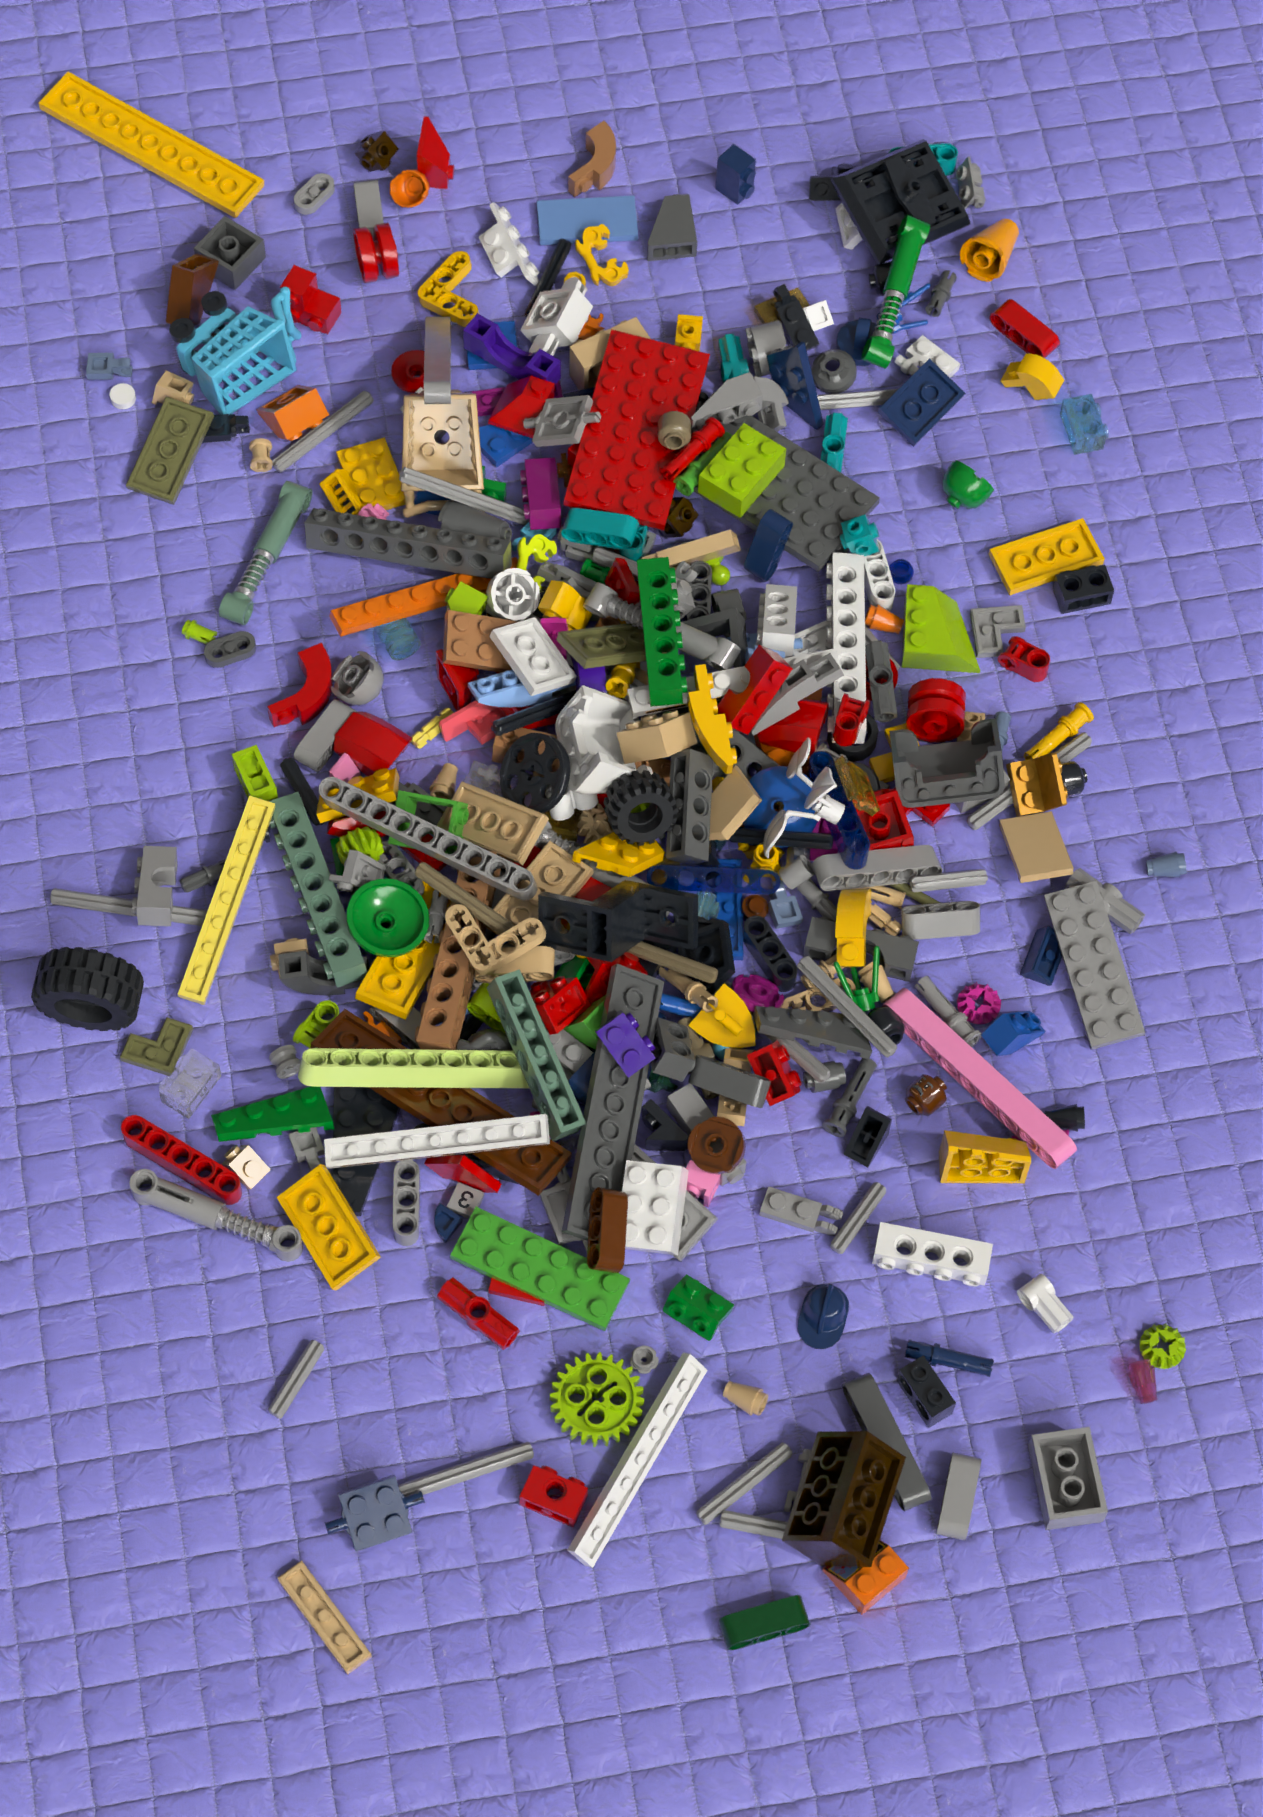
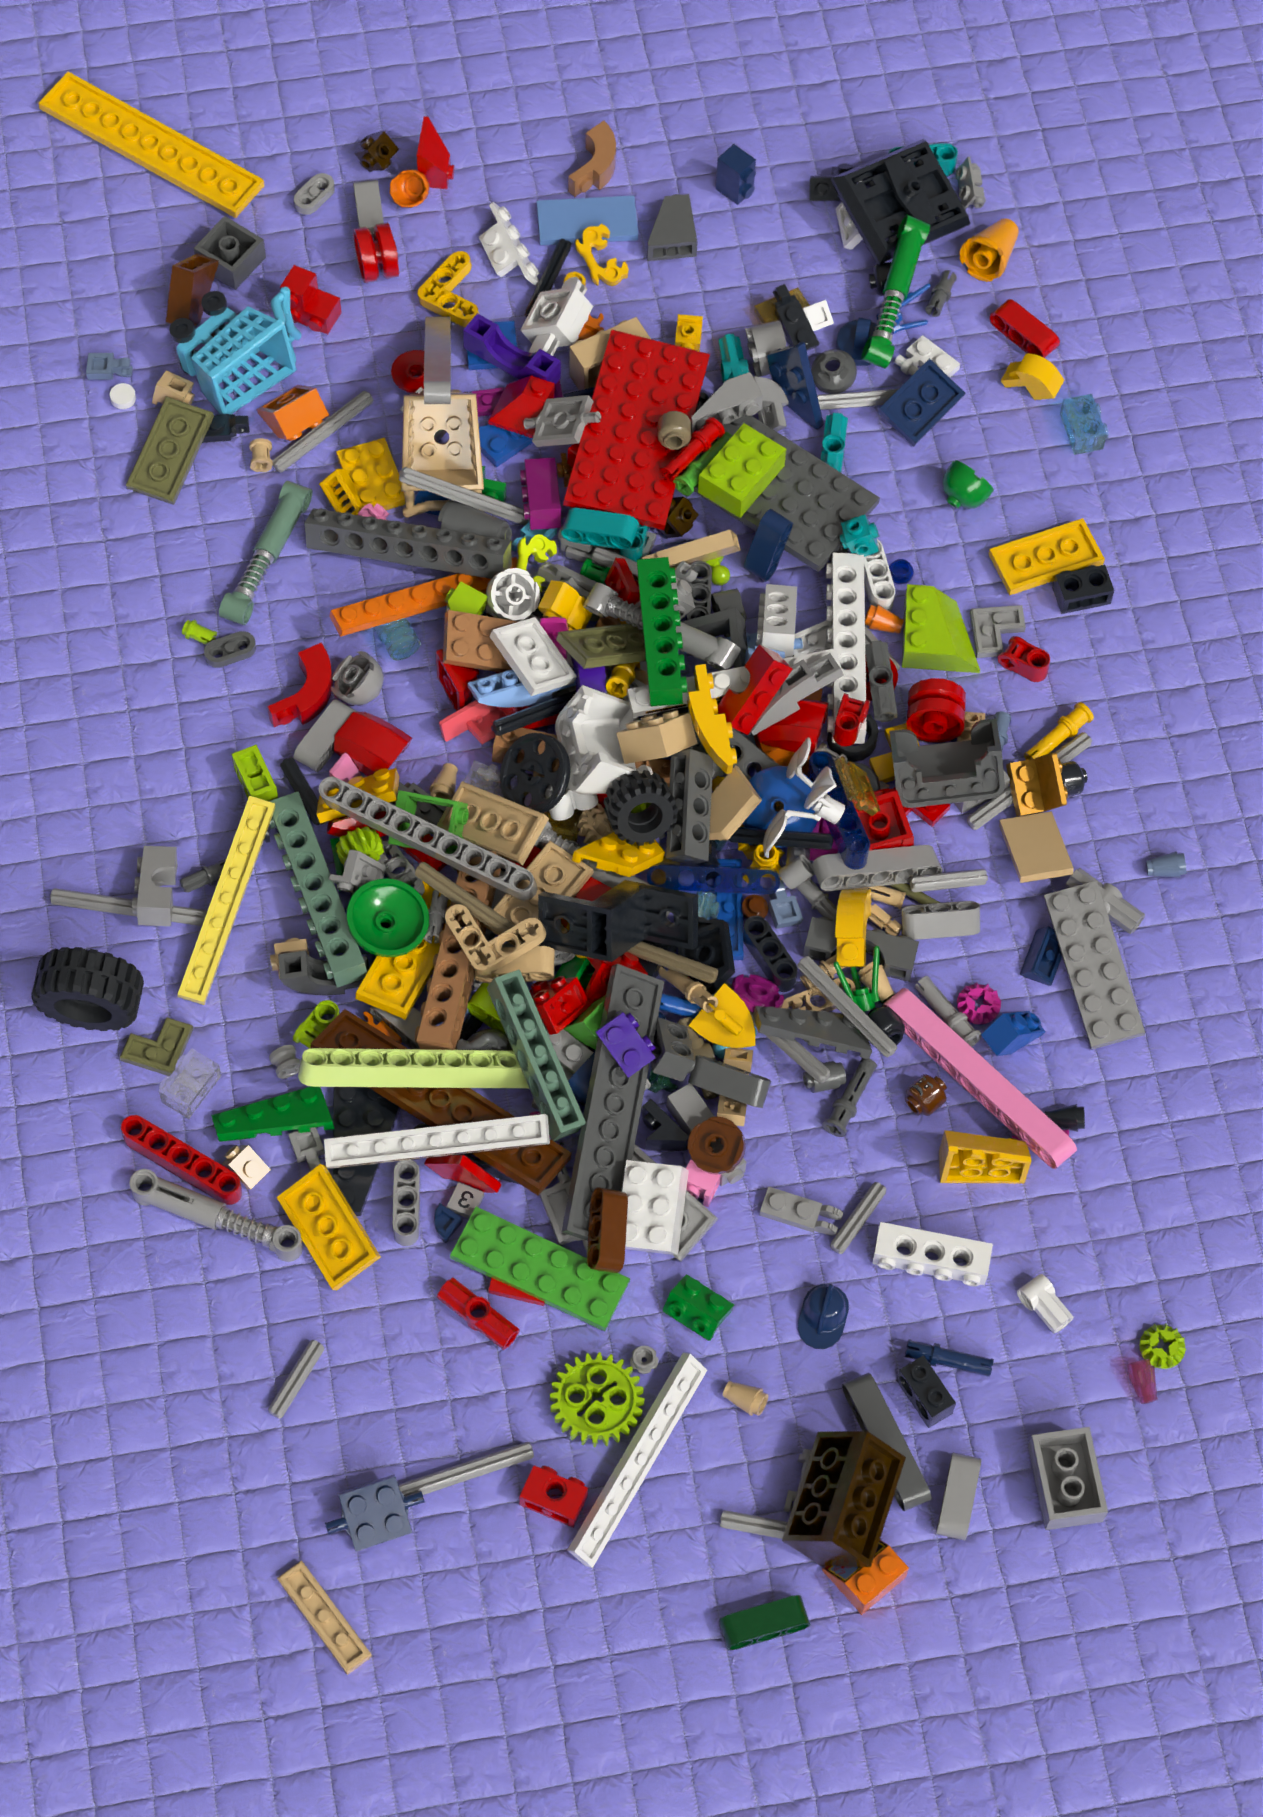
light yellow axle [411,708,454,749] -> none
light grey axle [696,1442,793,1525] -> none
red brick [747,1040,801,1106] -> none
black slope [844,1106,892,1168] -> none

